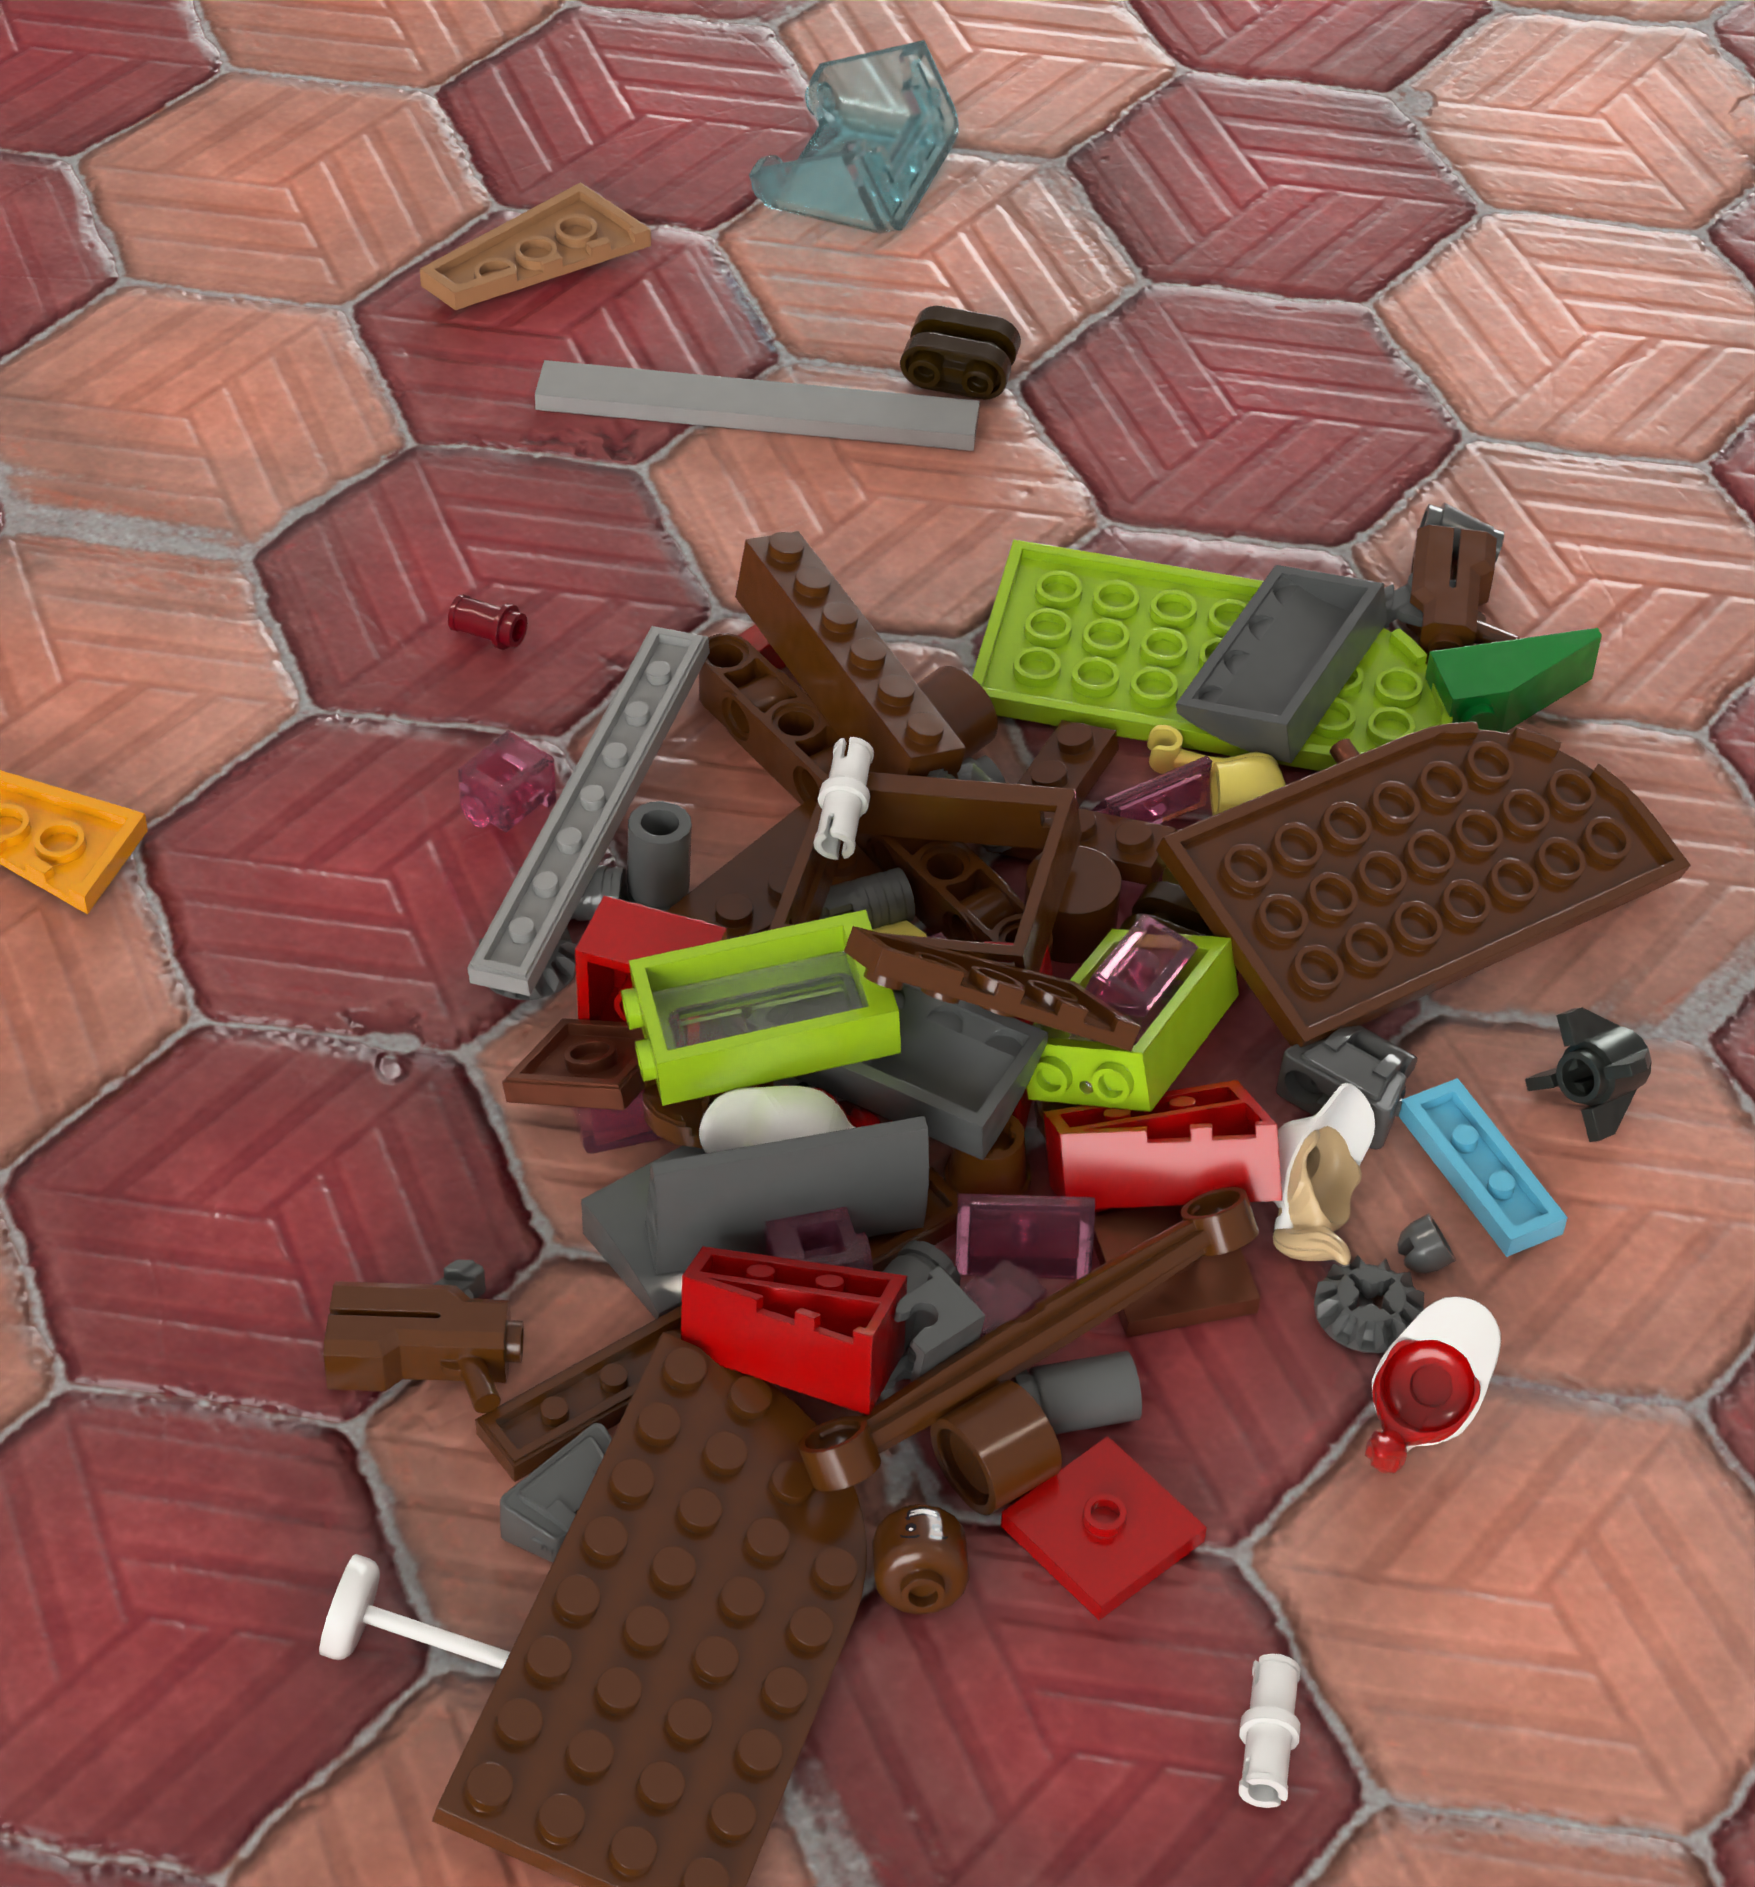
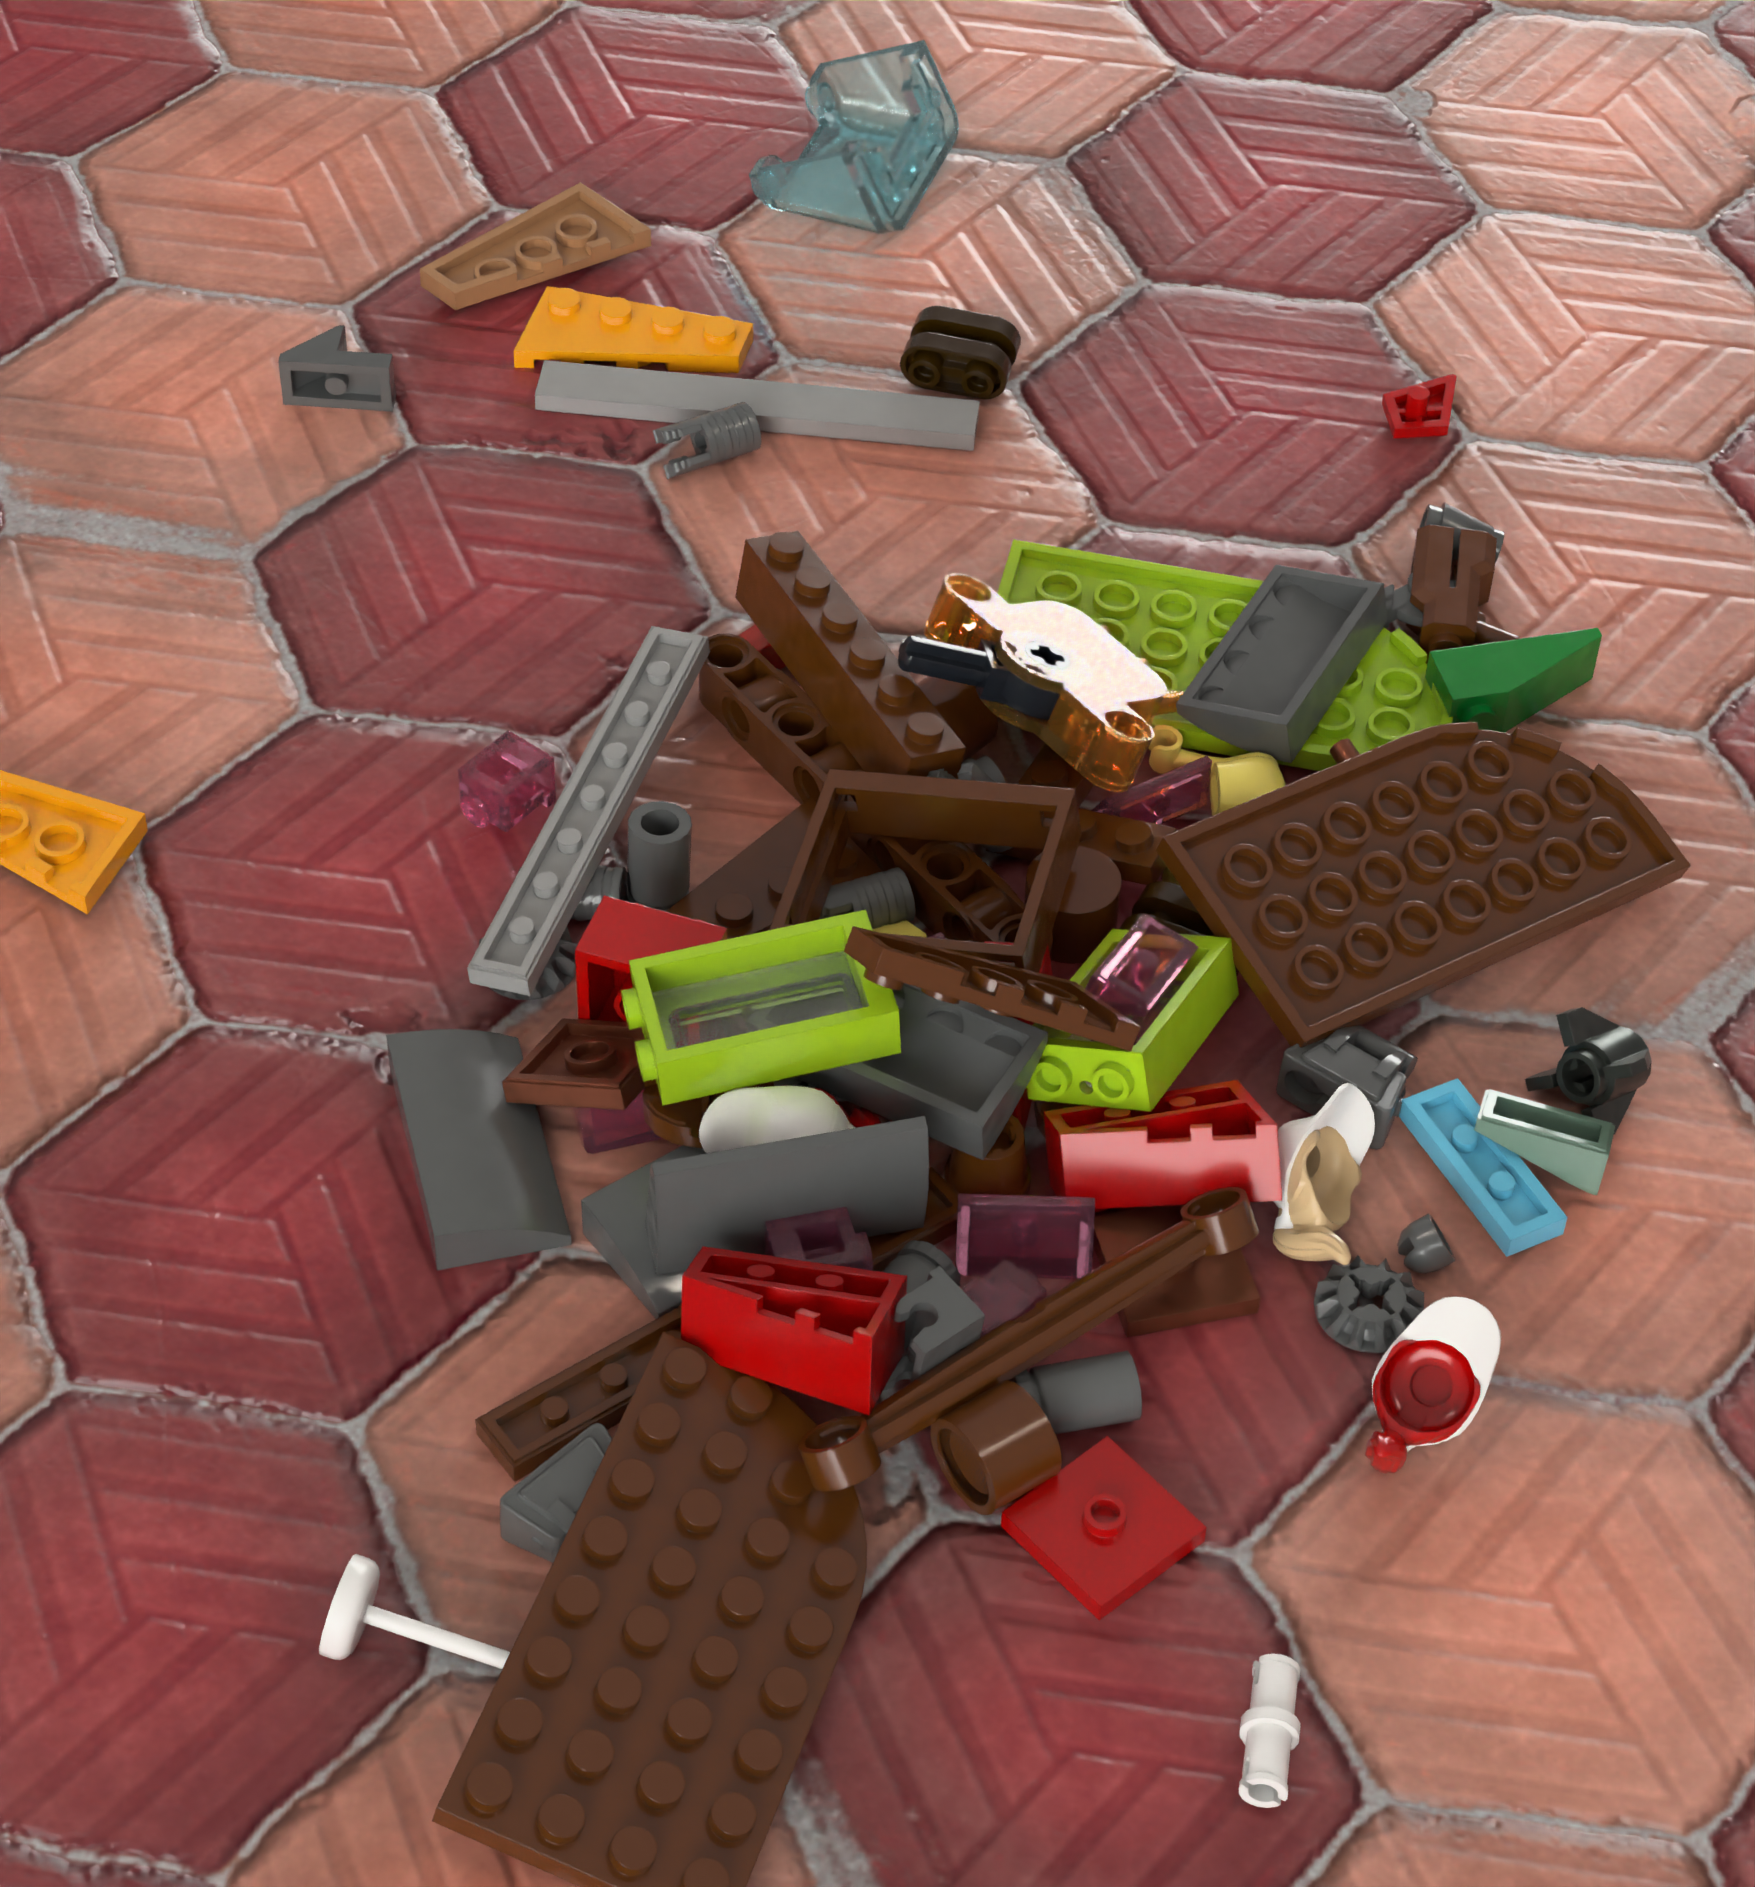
reddish brown piece [323,1259,524,1413] -> none
dark red pin [448,594,528,650] -> none
white pin [813,737,874,860] -> none
reddish brown head [872,1504,970,1615] -> none
none -> dark grey slope [278,325,396,412]
none -> dark grey slope [386,1029,572,1271]
none -> light orange wing [514,286,753,373]
none -> dark grey hinge [652,402,761,479]
none -> clear orange piece [898,574,1184,792]
none -> red piece [1382,374,1457,439]
none -> sand green slope [1474,1089,1616,1196]

